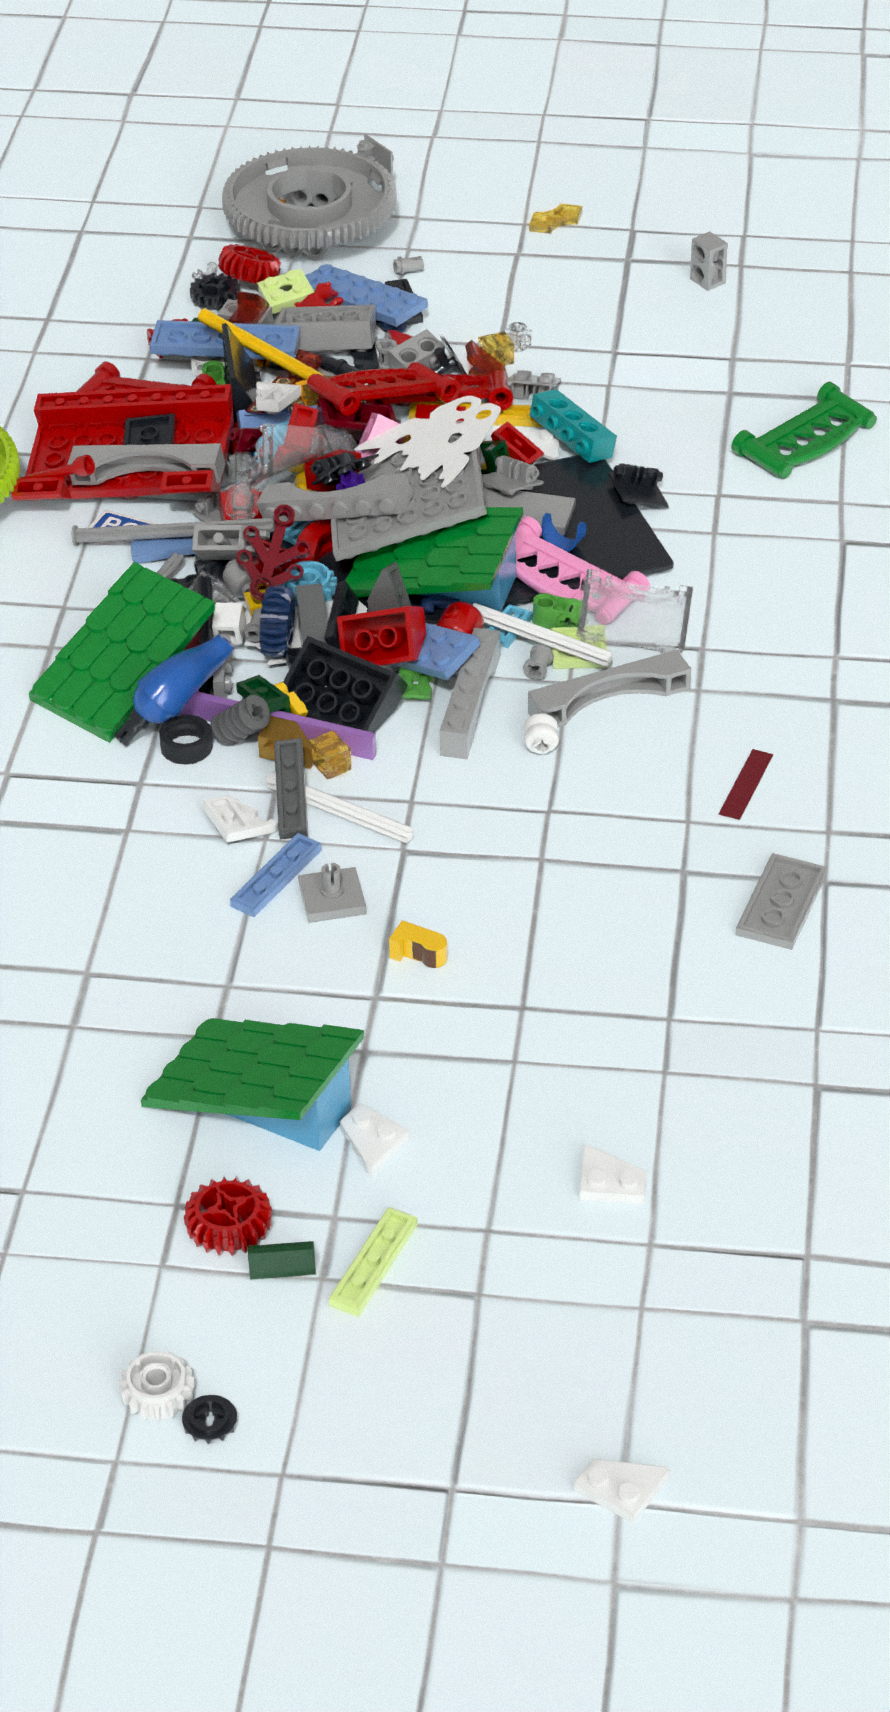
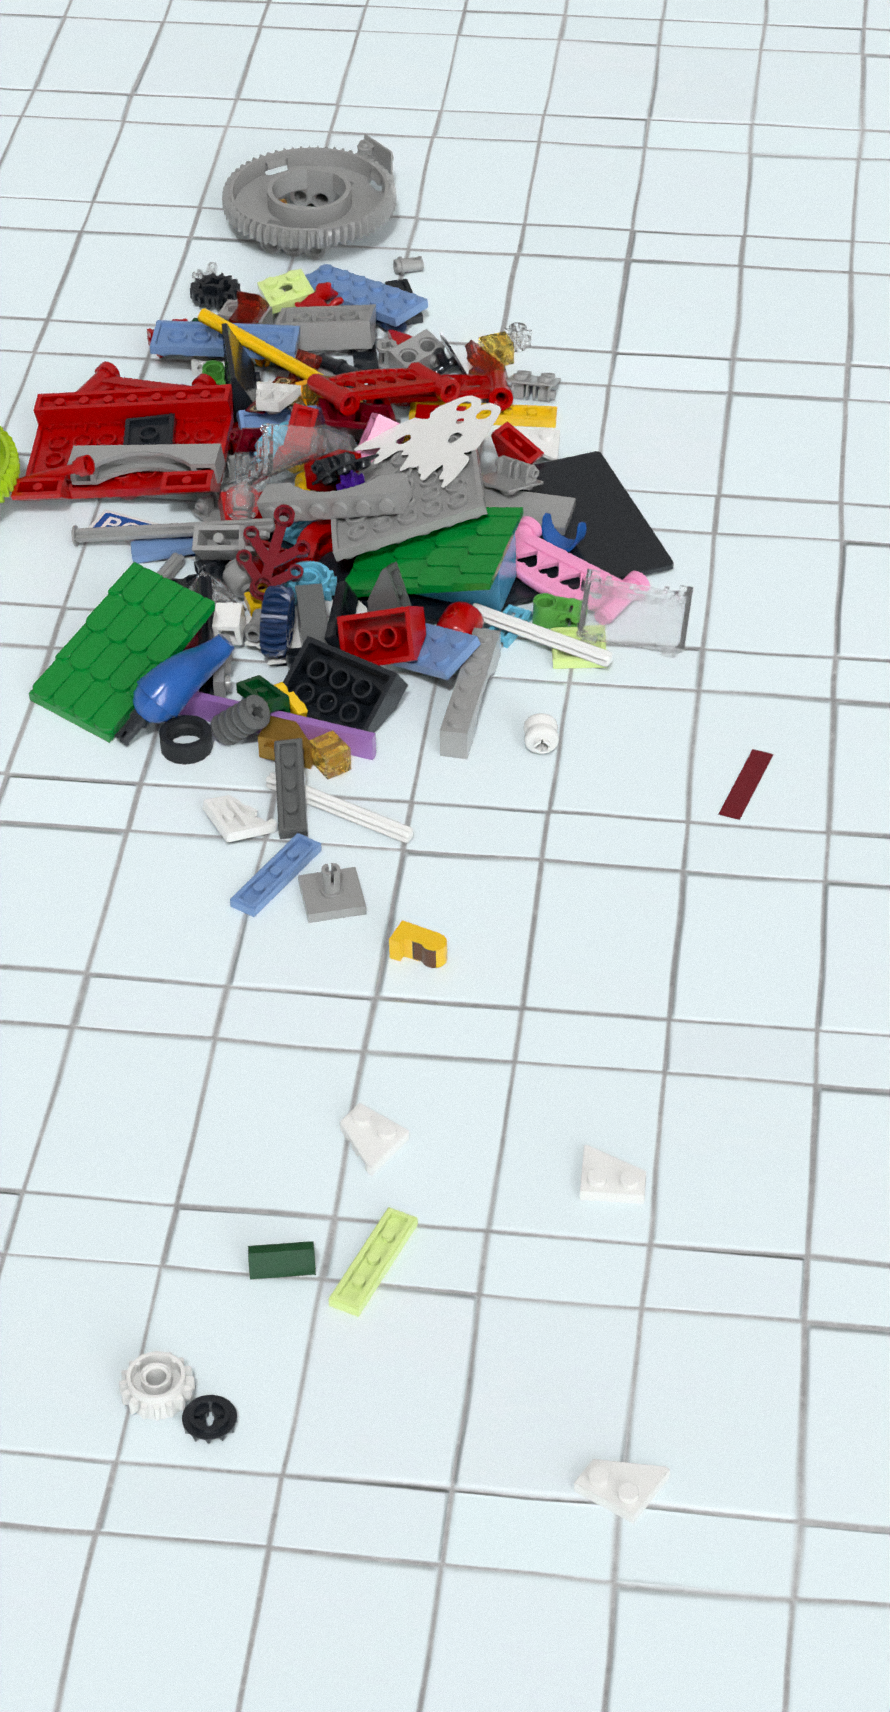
green piece [141,1018,364,1151] -> none
red gear [184,1176,272,1256] -> none
red gear [218,244,281,284] -> none
bright green piece [399,667,434,700] -> none
dark blue arm [420,595,460,614] -> none
dark green panel [480,440,510,474] -> none
light grey bush [523,645,554,680] -> none
light grey arch [528,650,691,727] -> none
clear yellow tile [529,203,583,234] -> none
teal brick [529,389,617,463] -> none
black hinge [608,463,669,508] -> none
light grey brick [690,231,728,291] -> none
green piece [731,381,877,478] -> none
light grey tile [735,853,828,950] -> none

